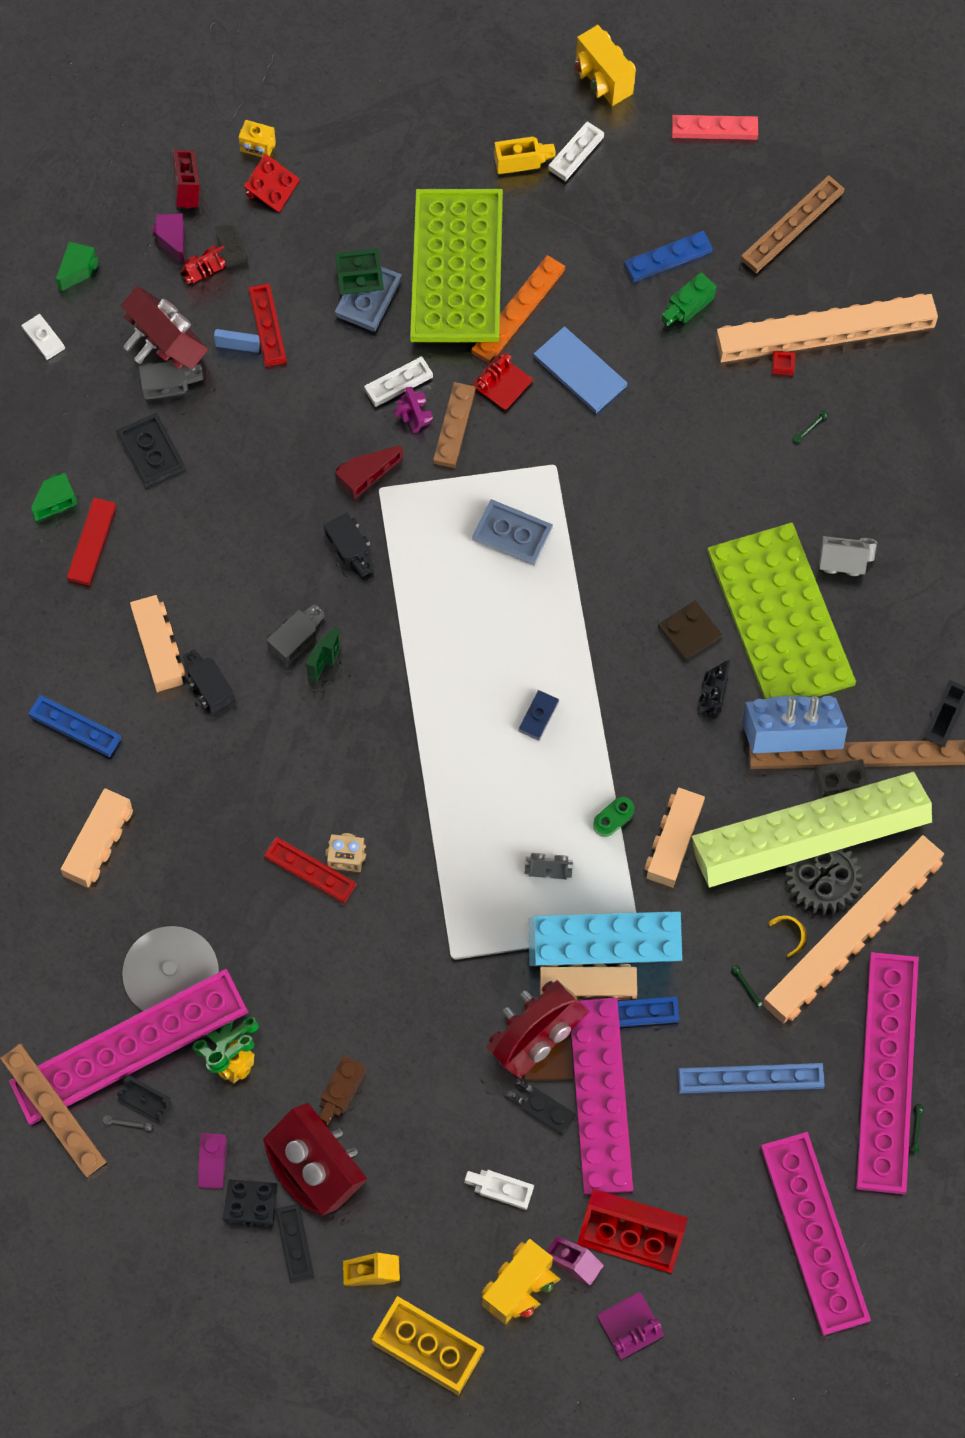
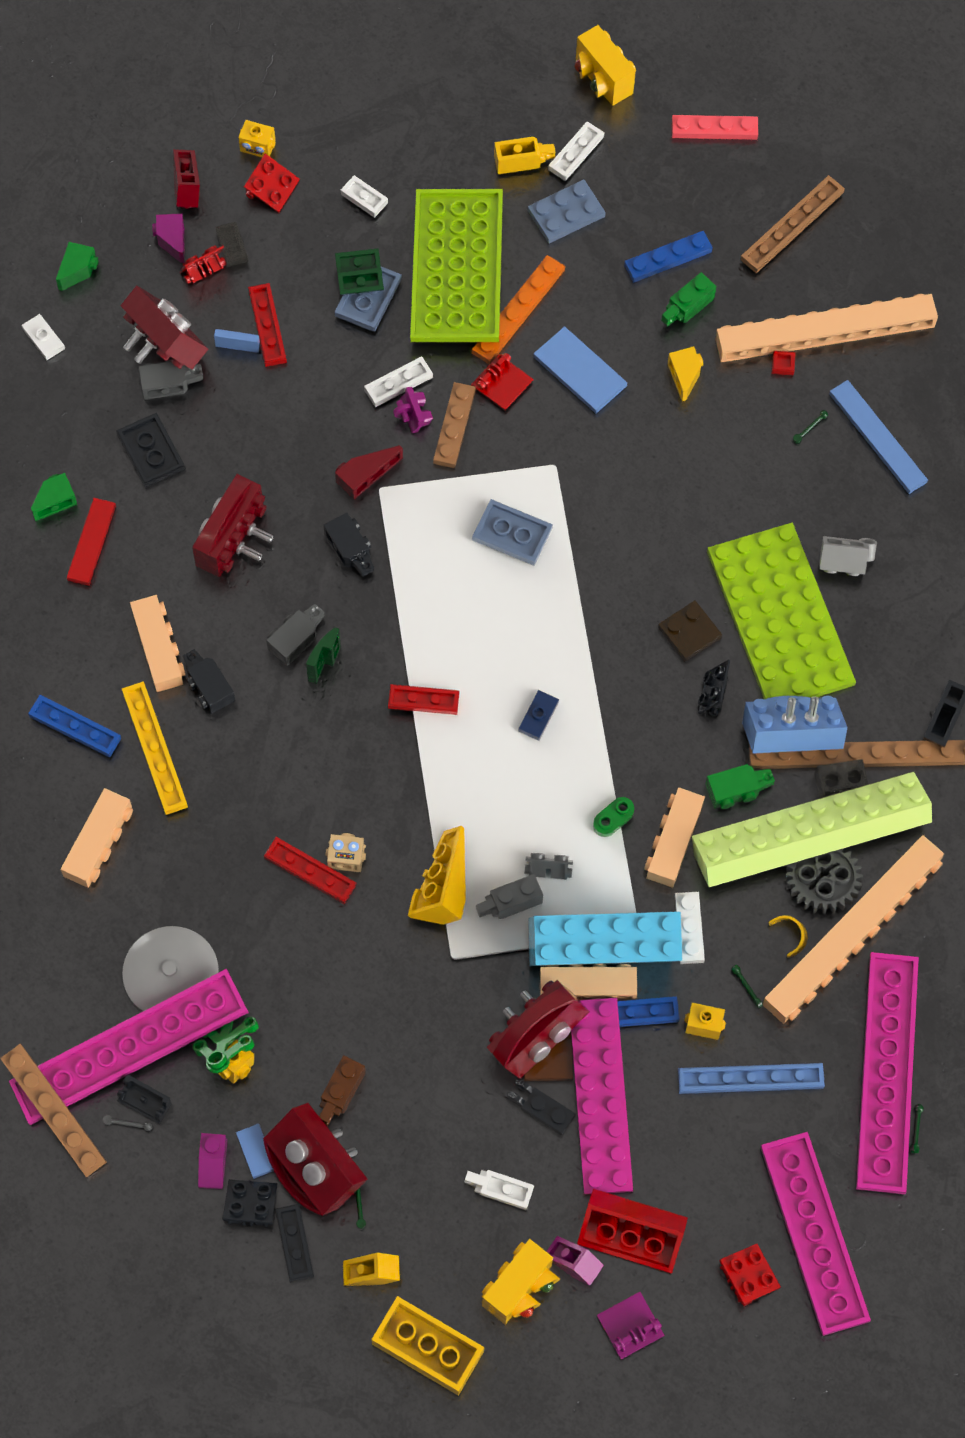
none -> yellow plate [122,681,188,815]
none -> dark red piece [192,474,273,578]
none -> medium blue tile [236,1124,274,1179]
none -> white plate [341,175,388,218]
none -> dark green hinge [356,1188,366,1229]
none -> red tile [388,684,460,715]
none -> yellow wedge [408,826,466,925]
none -> dark grey hinge [476,874,543,919]
none -> sand blue plate [527,180,606,244]
none -> yellow slope [667,346,703,401]
none -> white plate [675,892,705,964]
none -> yellow head [684,1003,726,1040]
none -> green hinge [705,764,775,809]
none -> red hinge [719,1244,781,1307]
none -> medium blue tile [829,380,928,494]

